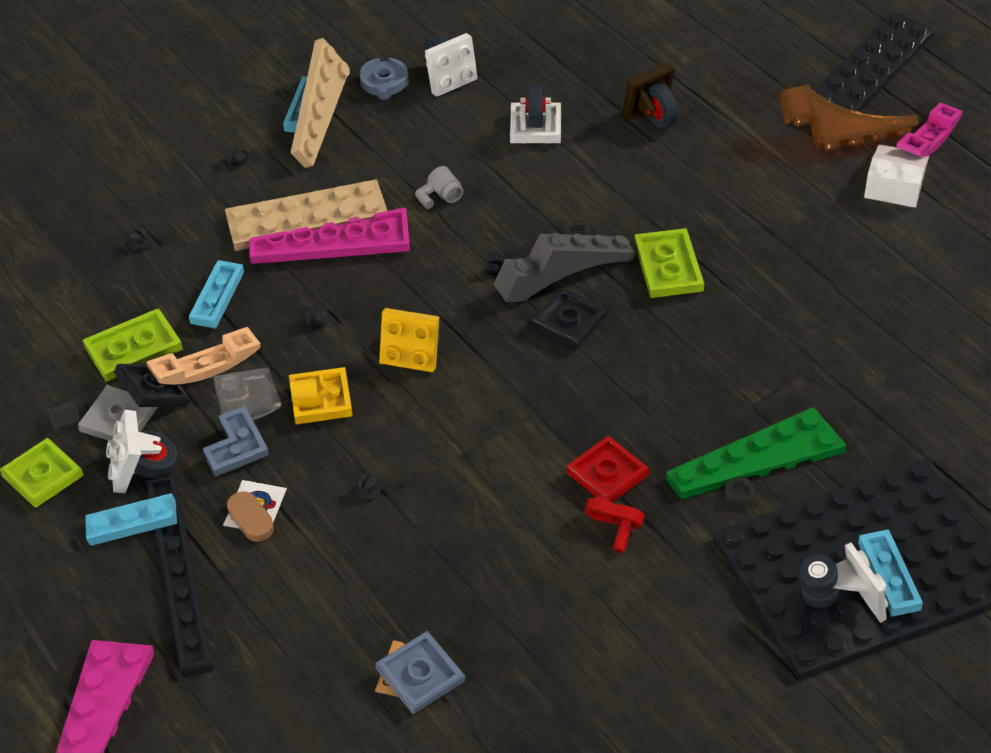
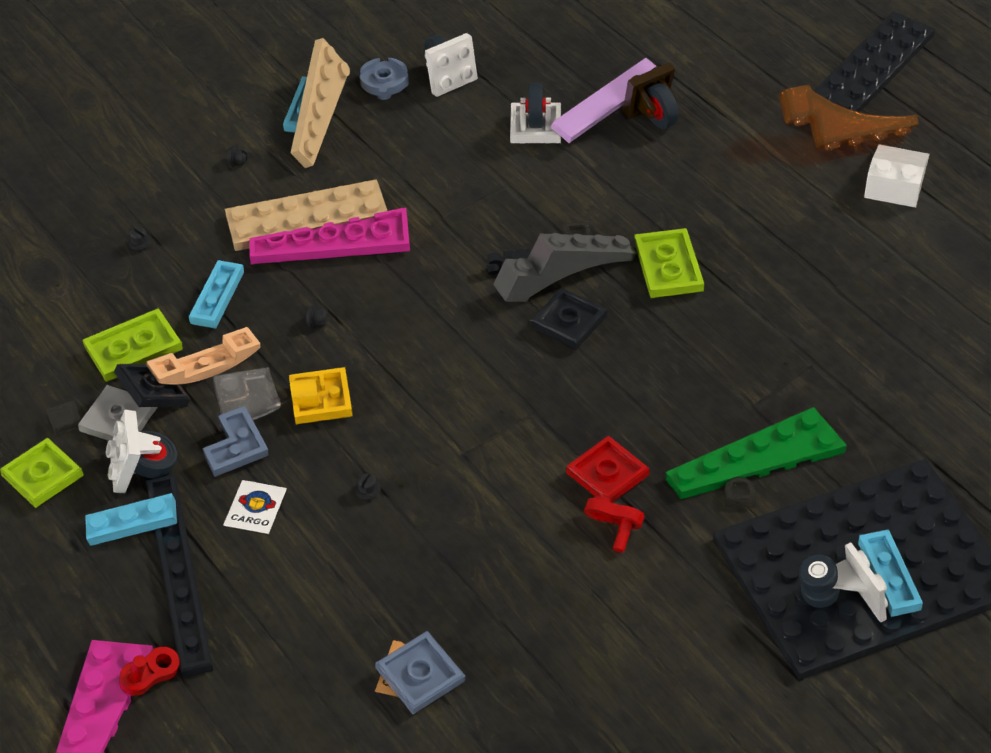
medium nougat tile [227,491,274,542] -> none
yellow plate [379,308,441,372] -> none
light grey piece [415,166,464,209] -> none
dark pink slope [897,102,963,157] -> none
none -> red piece [119,647,179,696]
none -> lavender tile [551,58,656,143]

